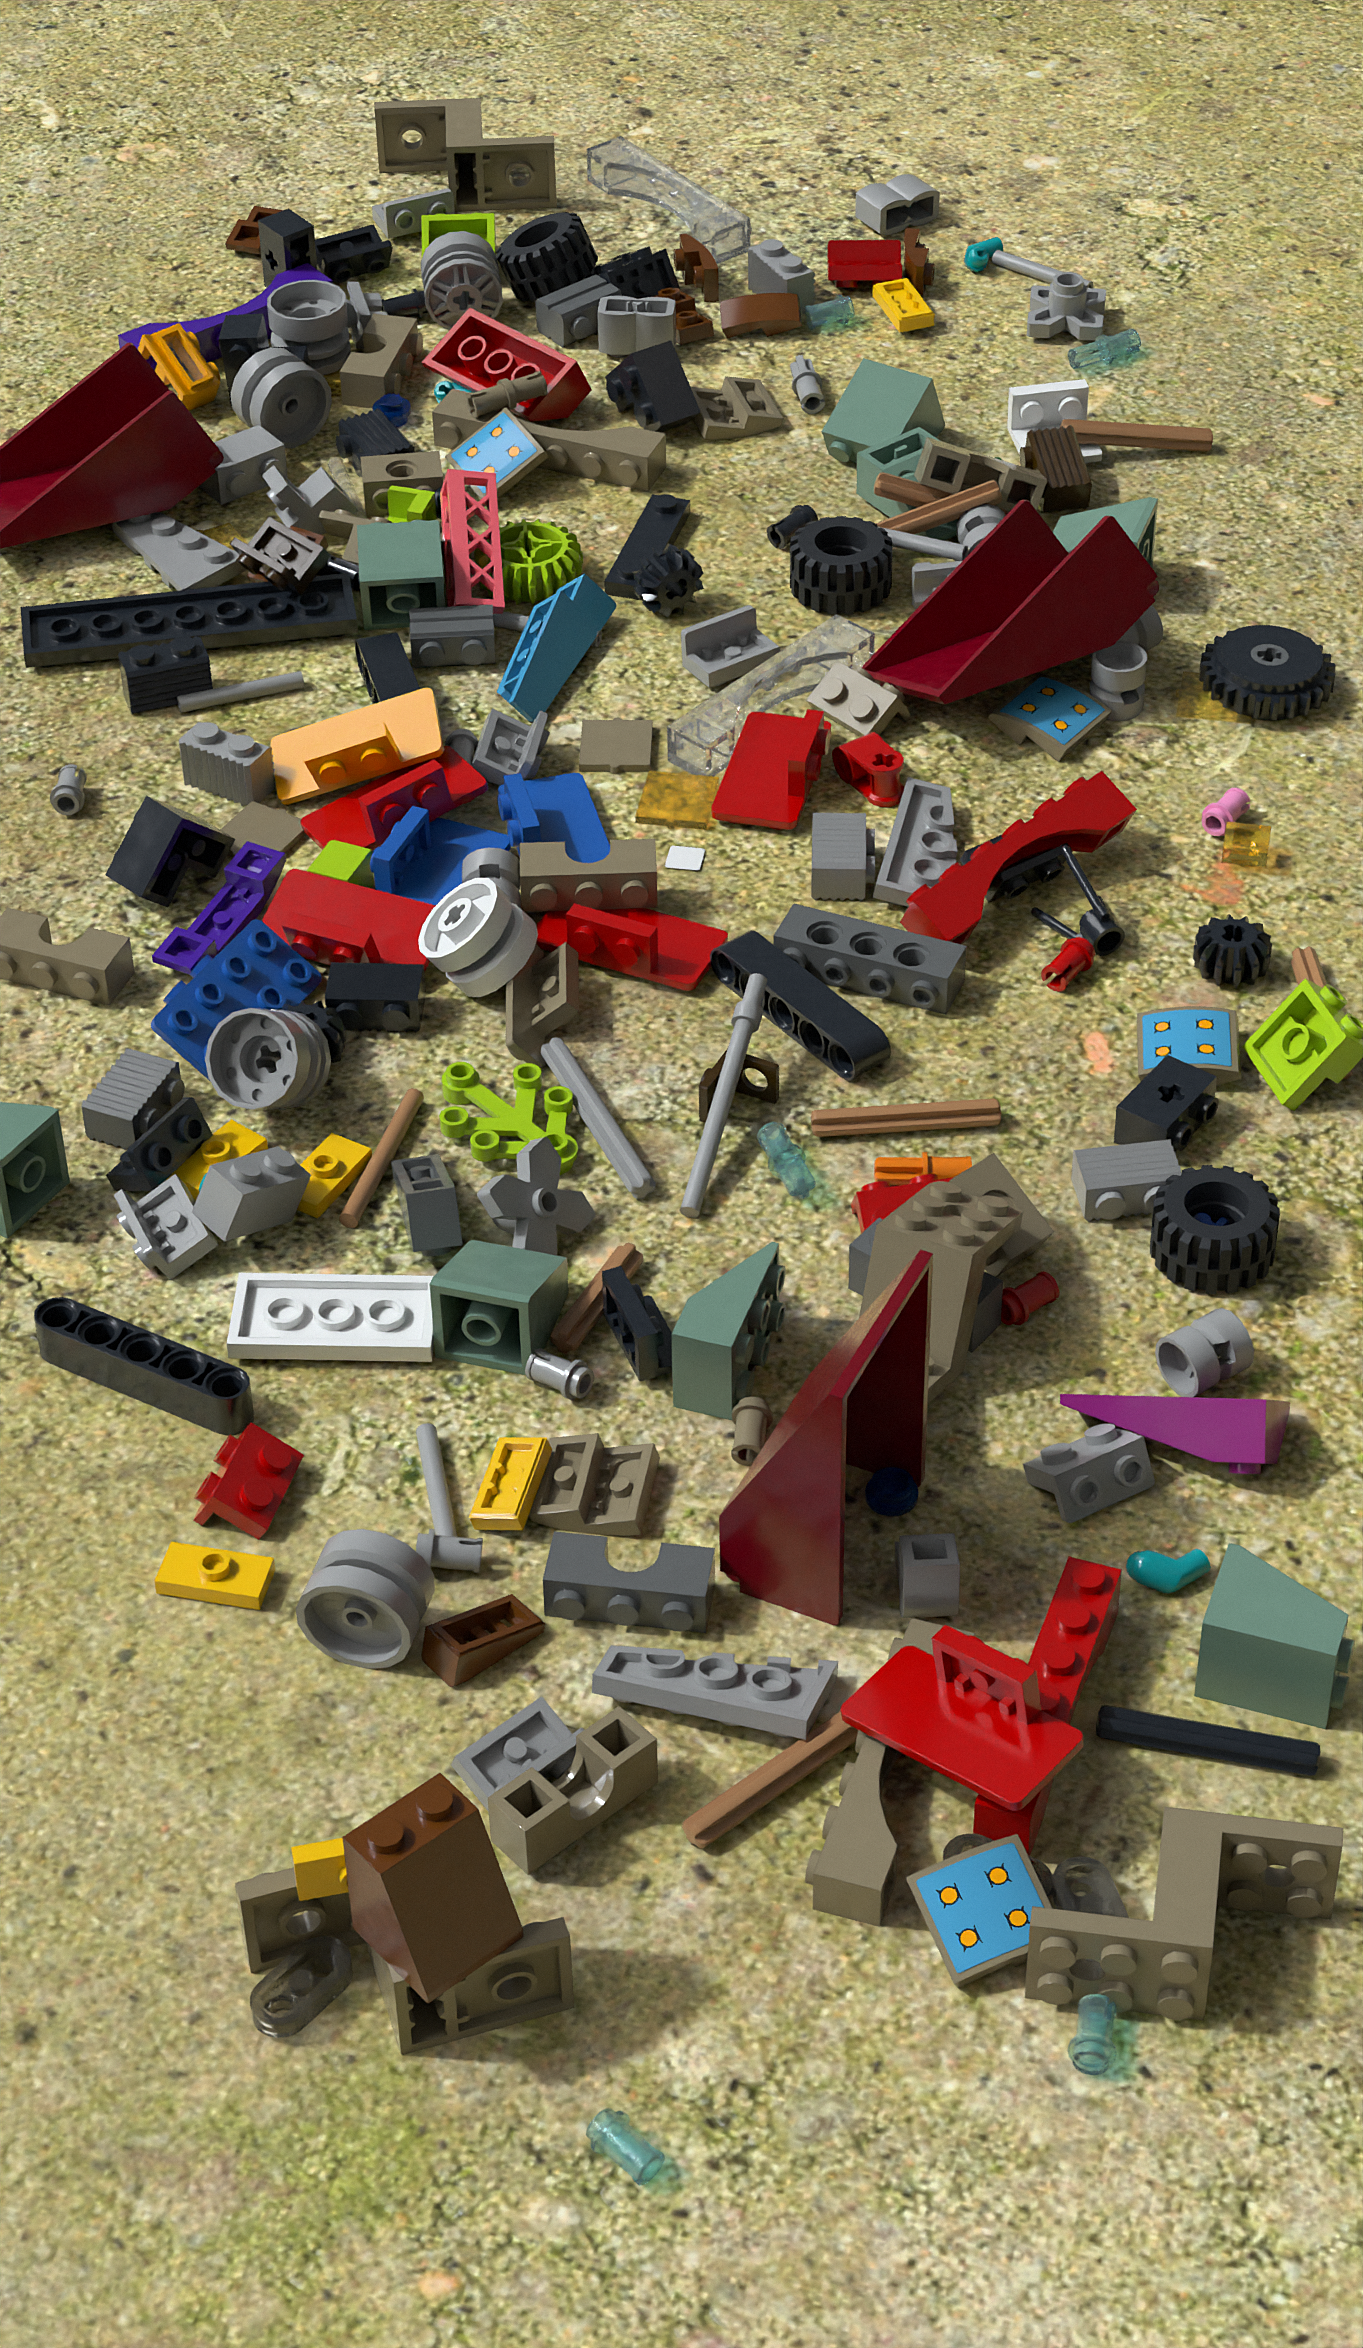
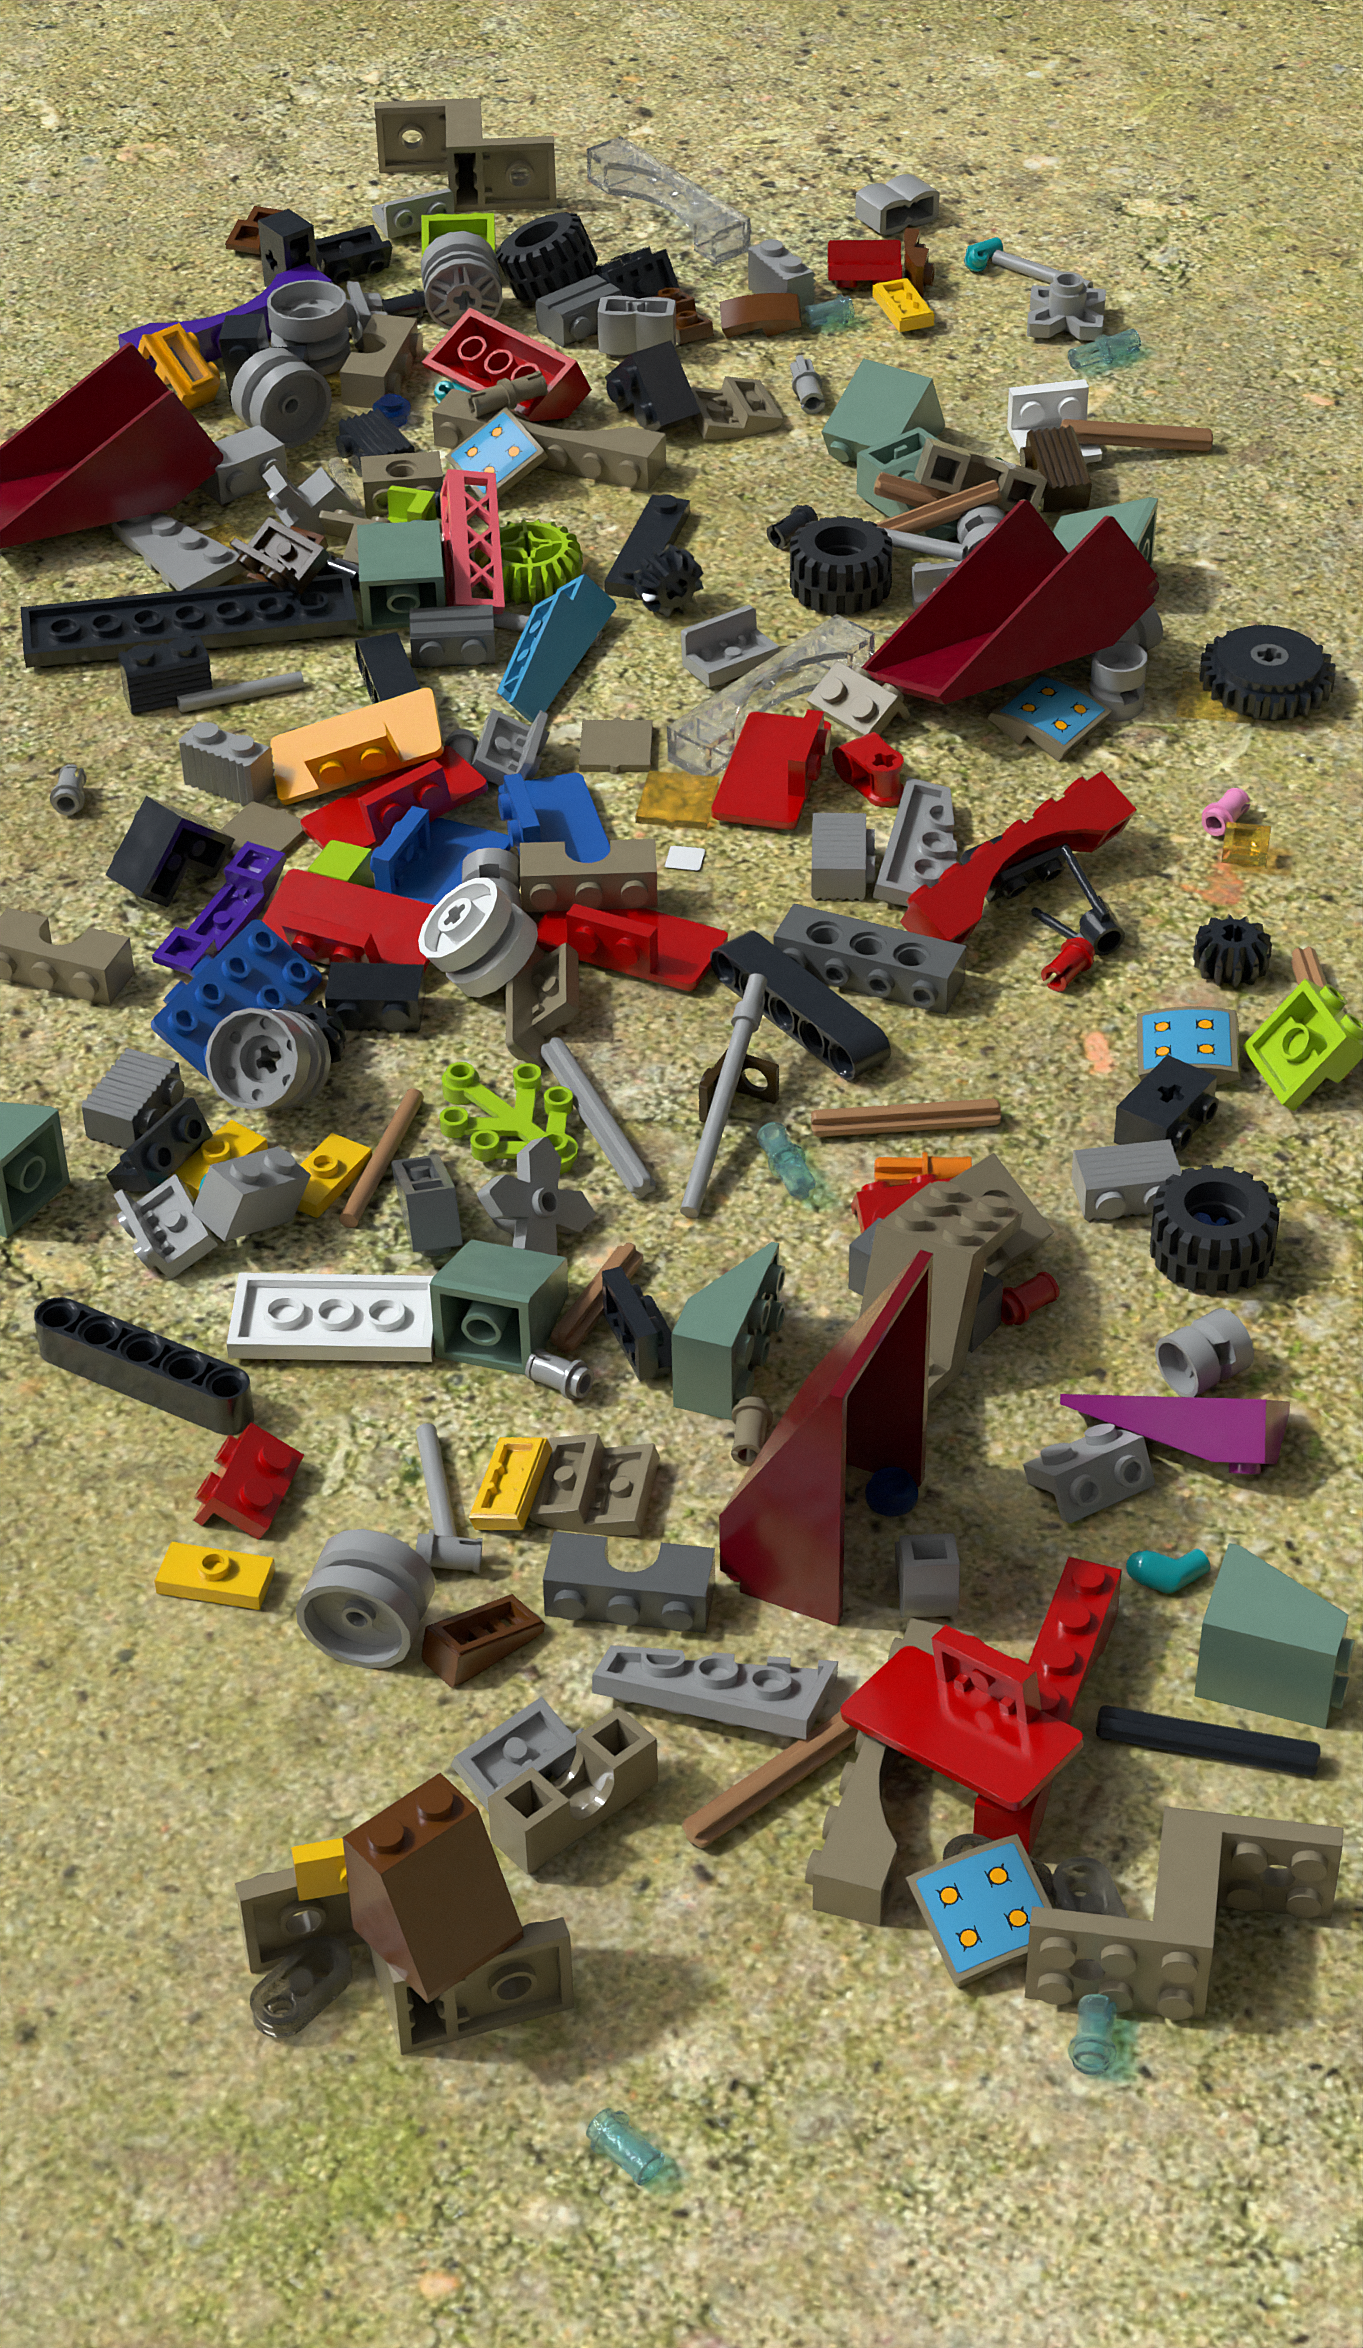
reddish brown slope [673,233,719,302] -> none

